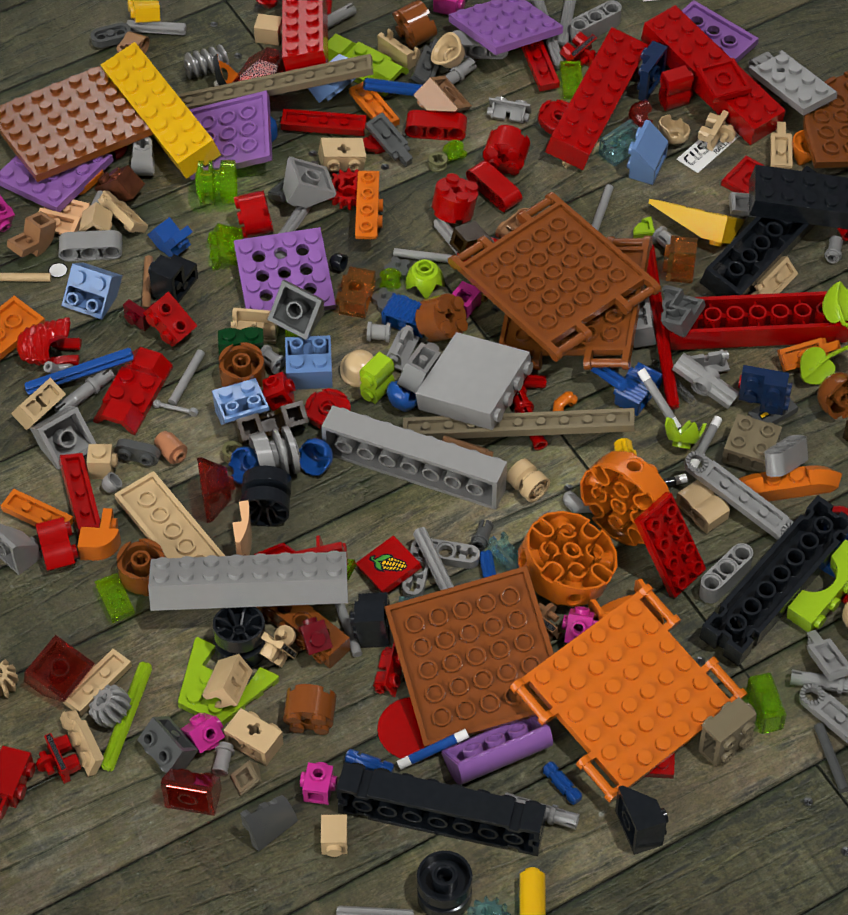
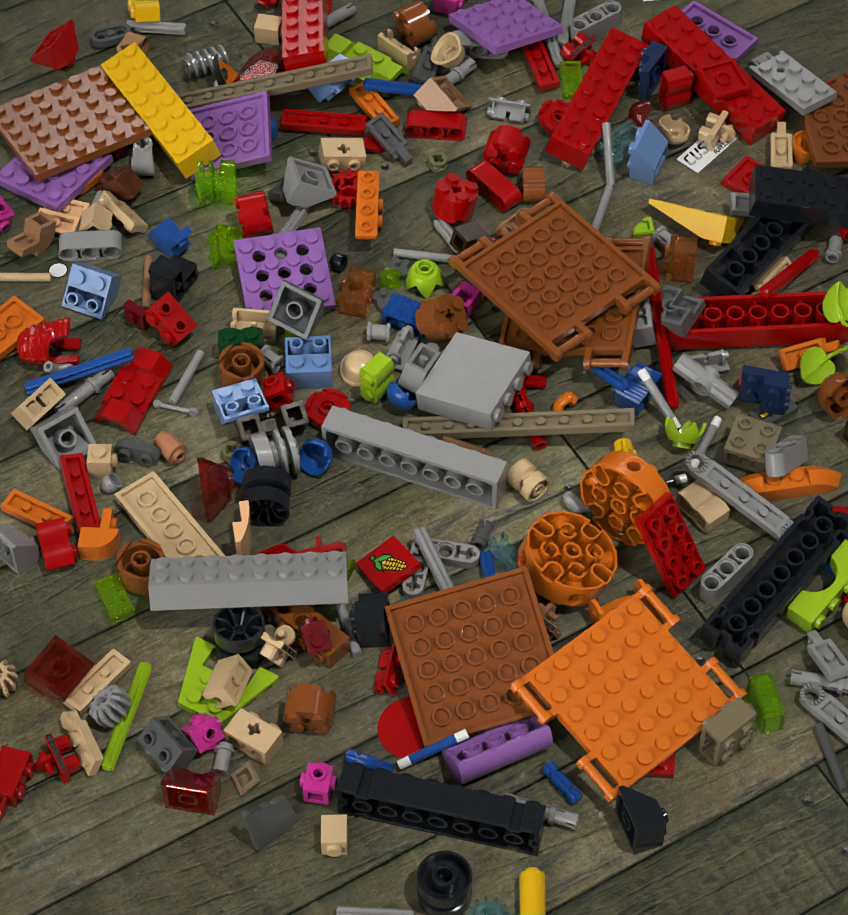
clear neon green plate [443,140,467,161] -> none
dark pink brick [562,606,598,643] -> none
none -> red slope [30,19,79,70]
none -> dark orange axle [522,166,545,202]
none -> light grey bar [602,122,615,187]
none -> red axle [759,248,820,299]

